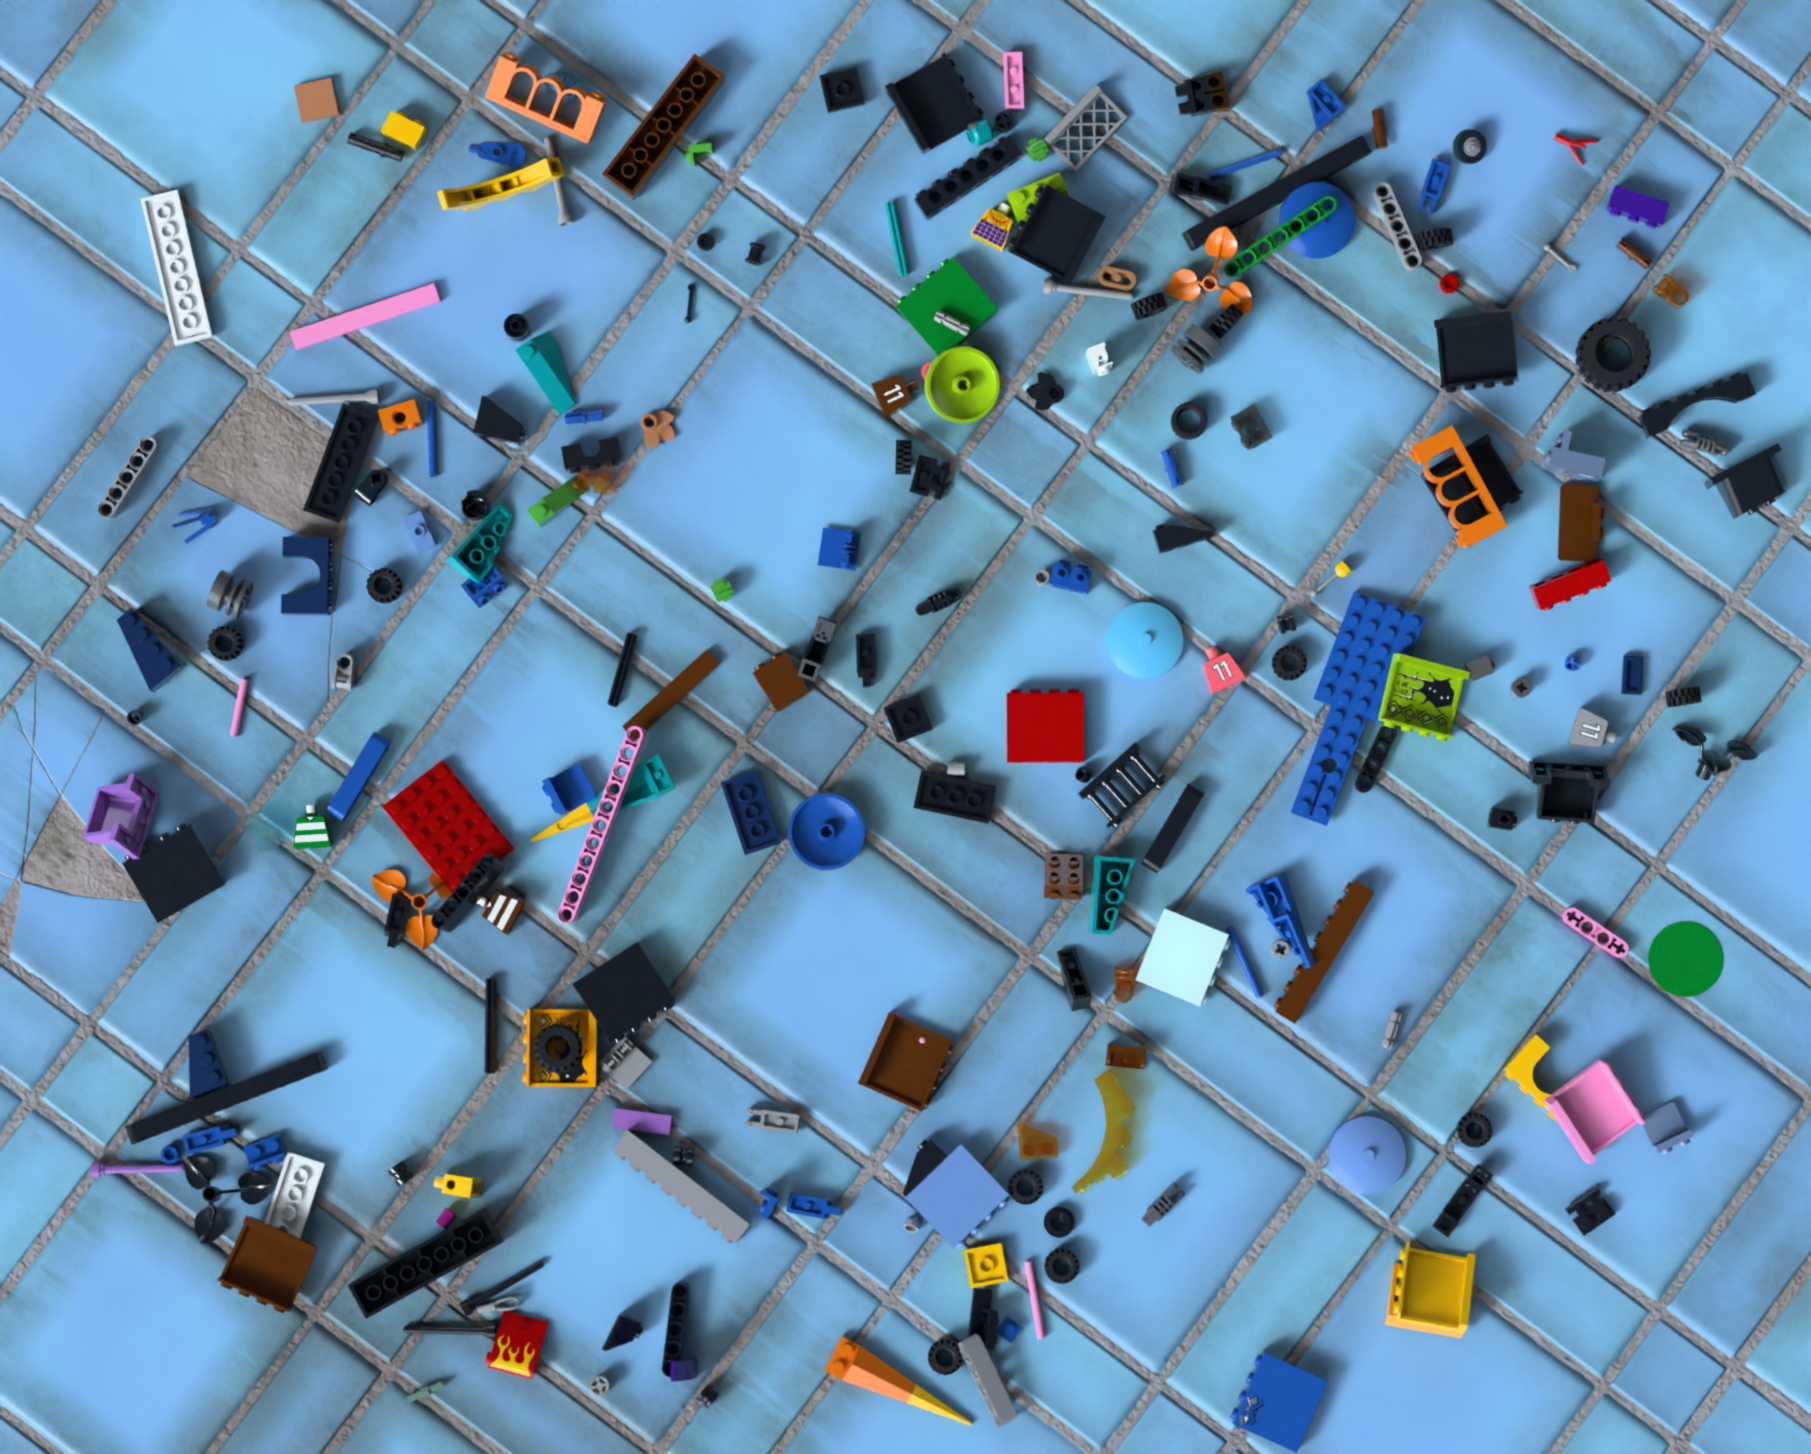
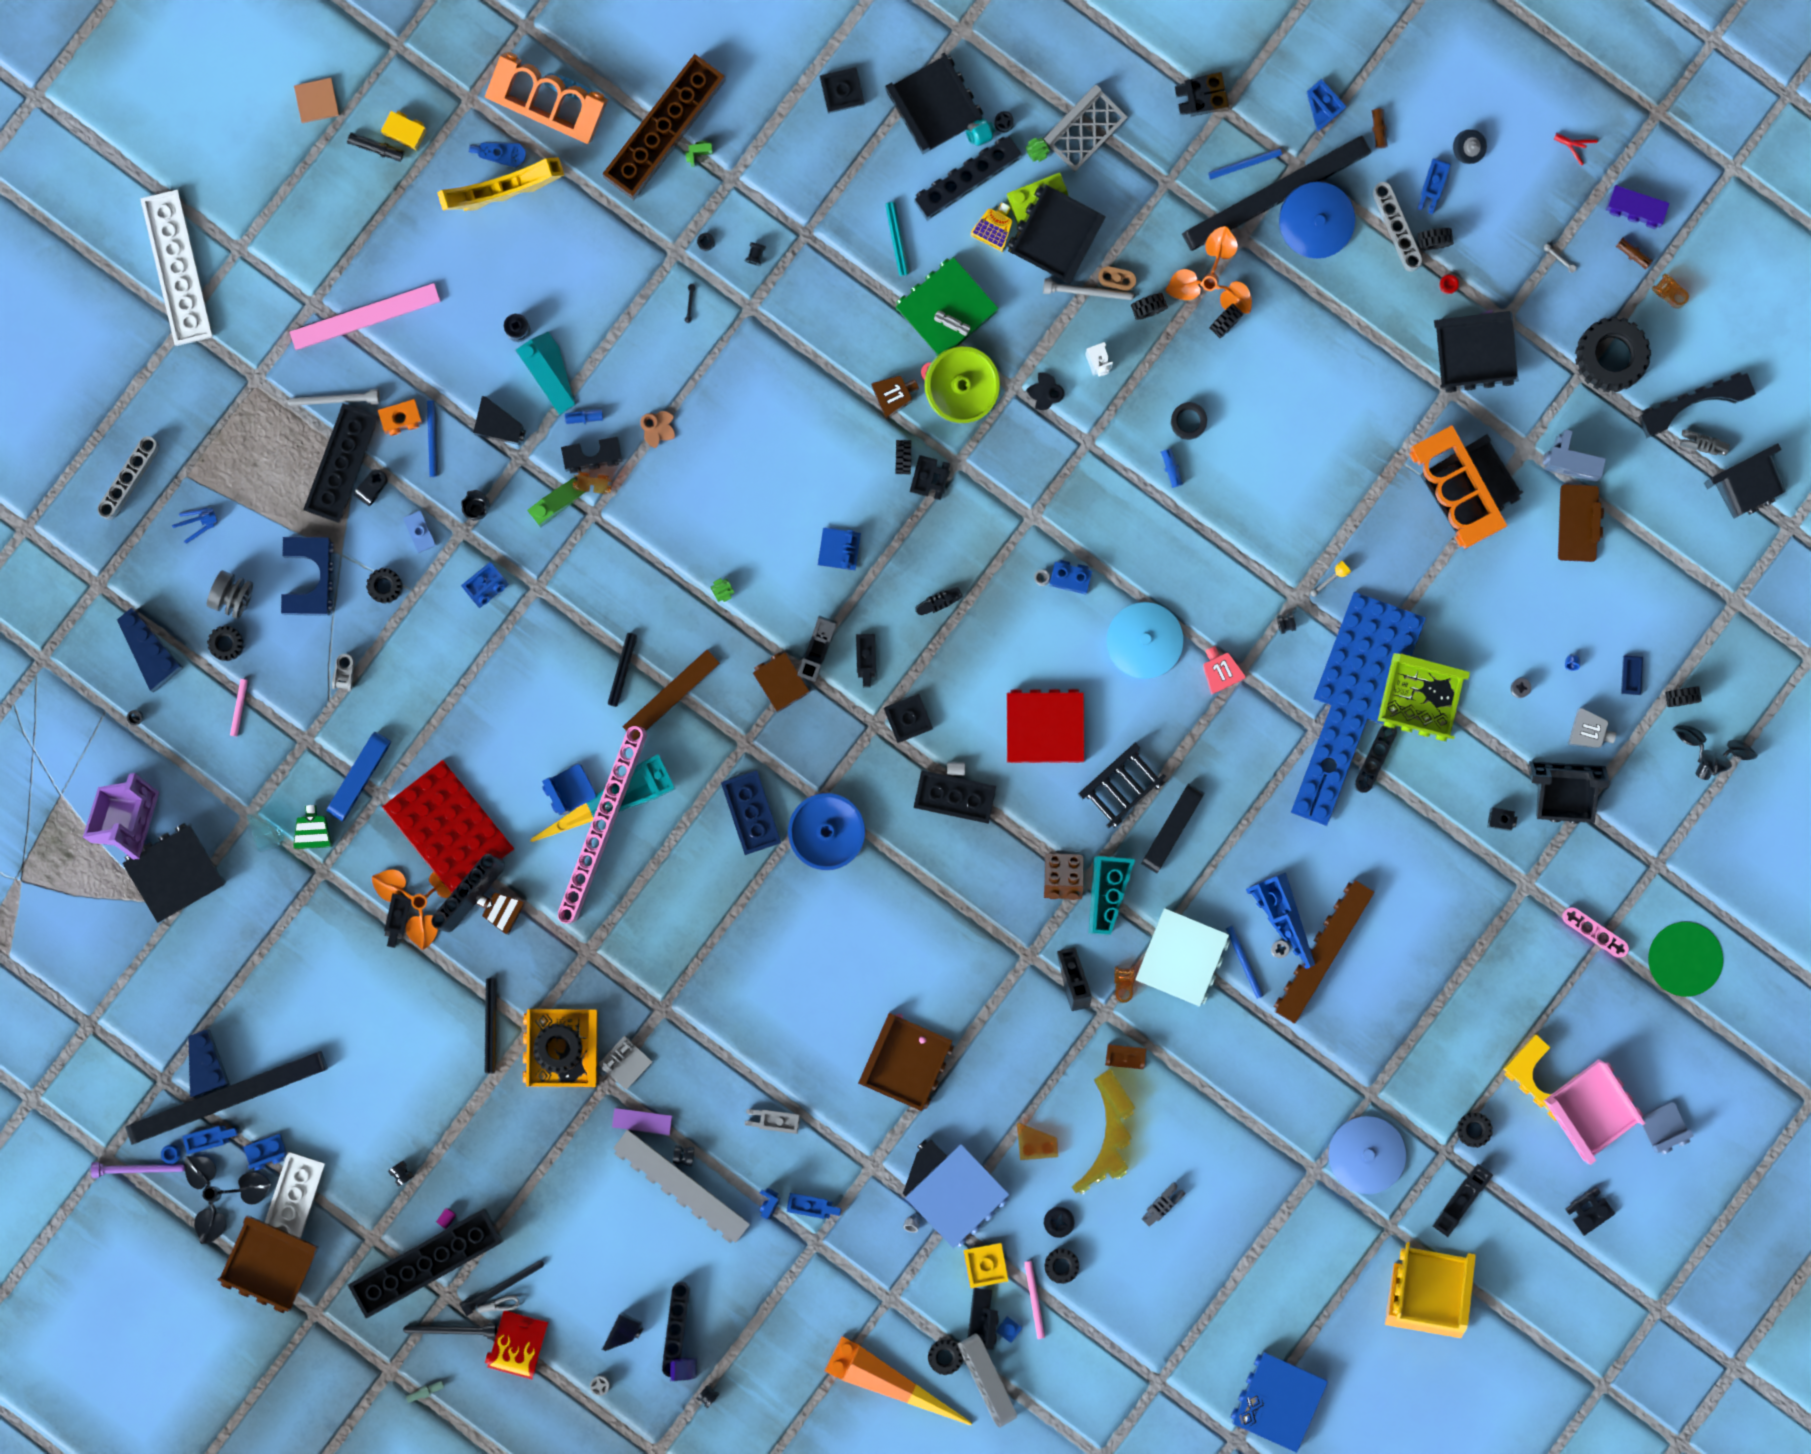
yellow torso [434,1174,483,1198] -> none
teal wedge [444,502,513,583] -> none
light grey piece [544,137,574,226] -> none
black panel [572,942,675,1044] -> none
bright pink plate [1003,52,1024,110] -> none
black tyre [1008,1170,1043,1205] -> none
black hinge [1075,766,1092,783] -> none
black slope [1152,523,1215,554] -> none
black slope [1168,173,1232,205] -> none
dark grey wheel [1171,324,1222,375] -> none
green beam [1224,196,1339,277] -> none
clear smoke bracket [1230,404,1273,450] -> none
black tyre [1272,645,1307,681] -> none
light grey axle [1381,1011,1402,1049] -> none
dark grey brick [1464,655,1496,682] -> none
red brick [1529,557,1611,611] -> none

